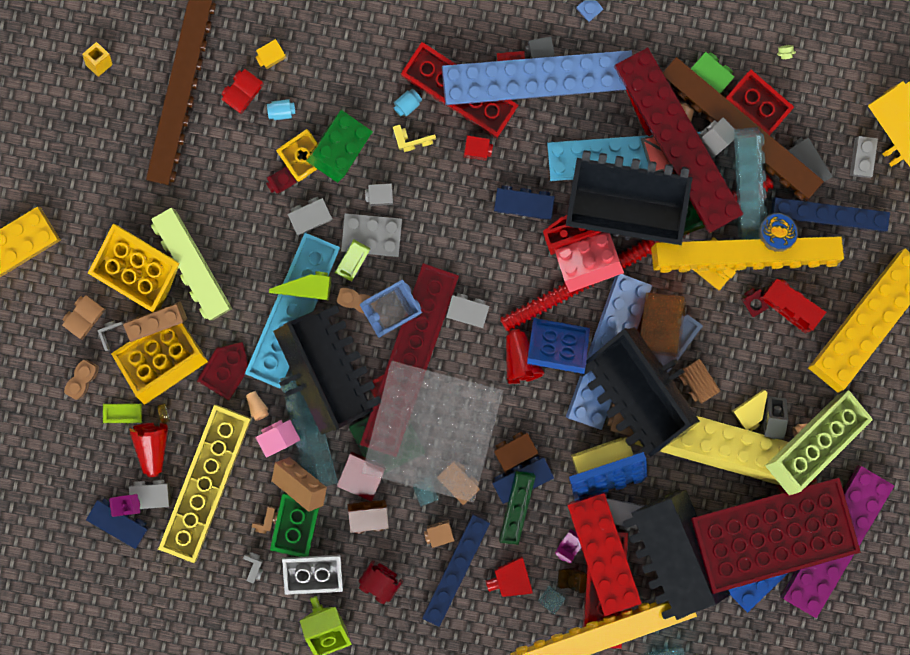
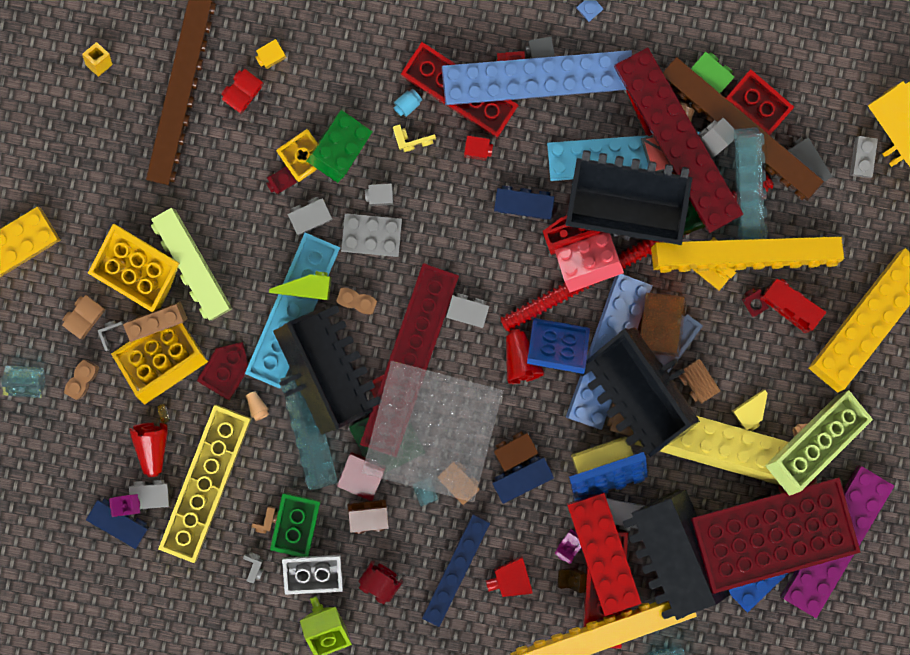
lime tile [103,404,142,423] -> none
bright pink brick [256,420,300,458] -> none
medium azure brick [267,99,296,120] -> none
medium nougat brick [272,457,327,512] -> none
lime tile [335,239,370,282] -> none
window [360,280,422,338] -> none
medium nougat brick [424,520,454,548] -> none
dark green tile [499,471,536,545] -> none
clear light blue brick [538,585,566,614] -> none
tile [759,213,798,252] -> none
dark grey brick [763,396,788,439] -> none
dark blue brick [770,198,890,232] -> none
yellowish green plate [777,45,796,59] -> none
none -> clear light blue brick [2,366,45,398]

